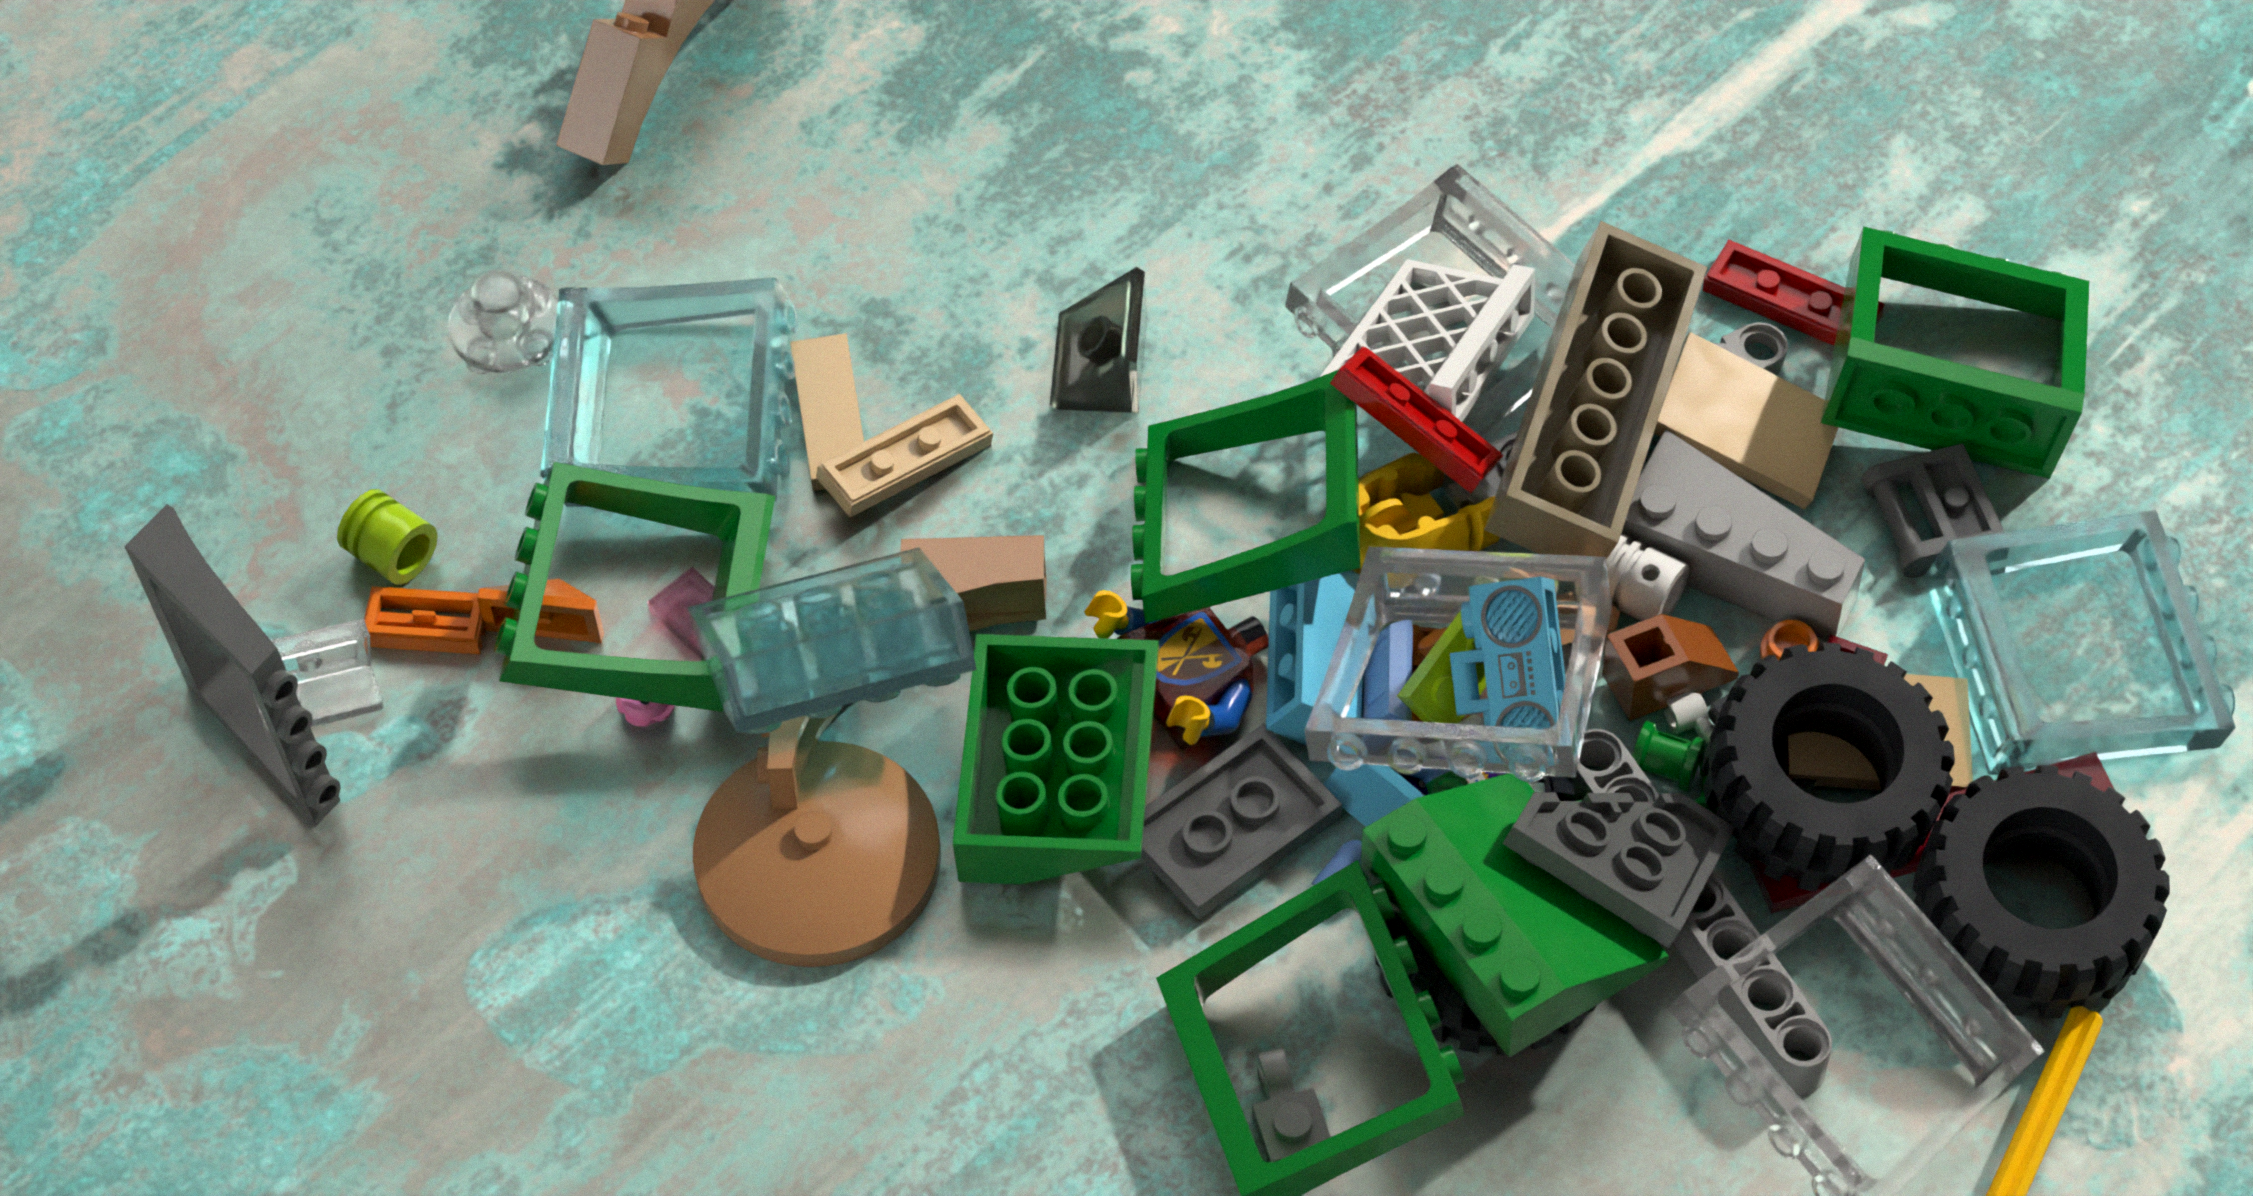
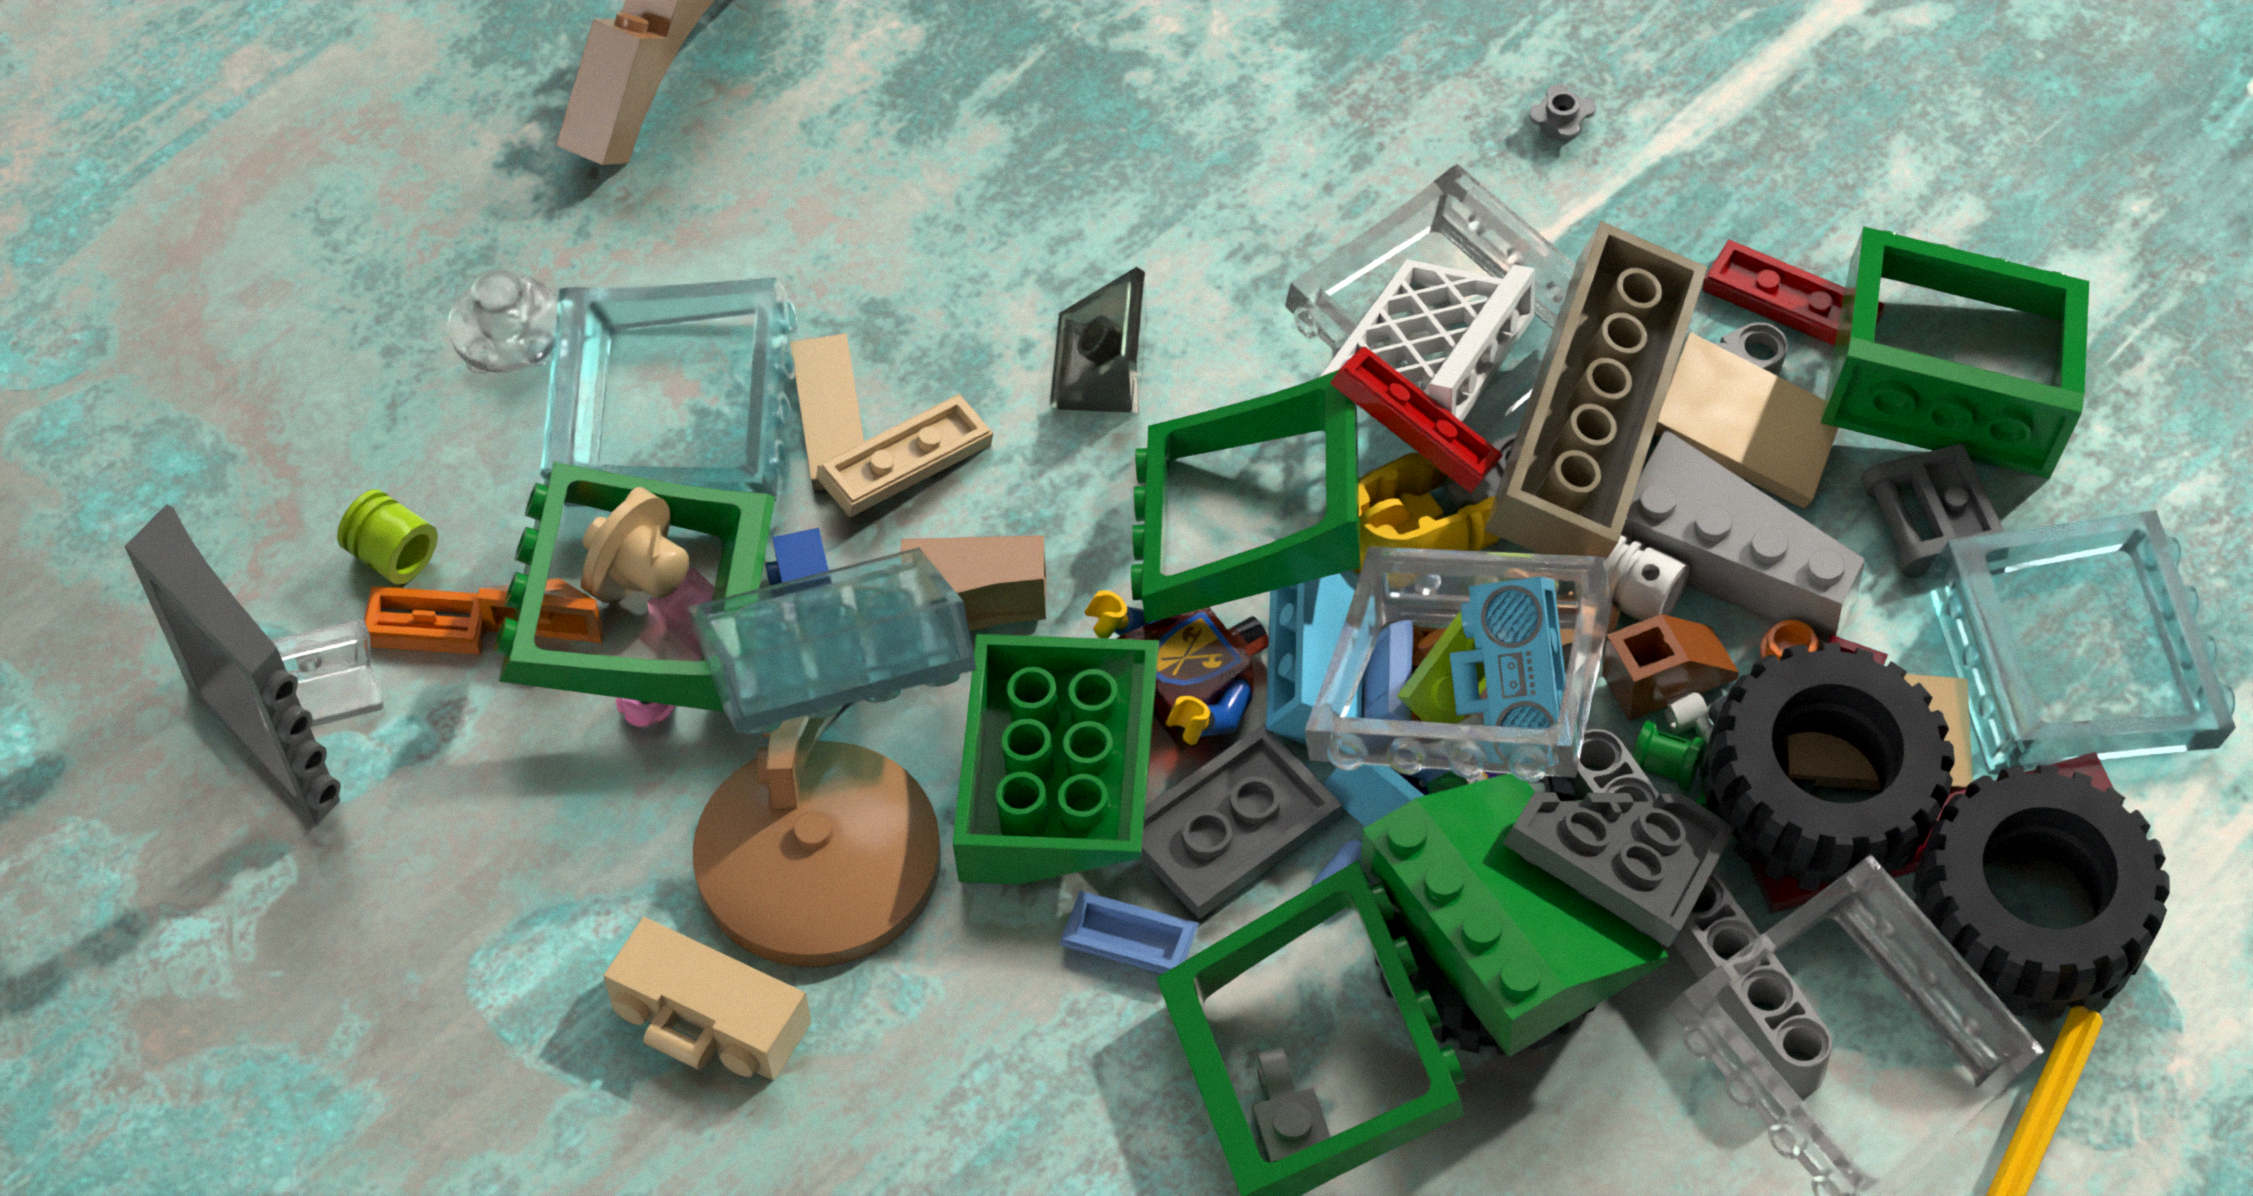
none -> tan plate [580,487,689,603]
none -> tan piece [603,916,812,1080]
none -> blue plate [765,528,831,618]
none -> medium blue tile [1060,891,1199,974]
none -> flat silver plate [1530,84,1596,141]

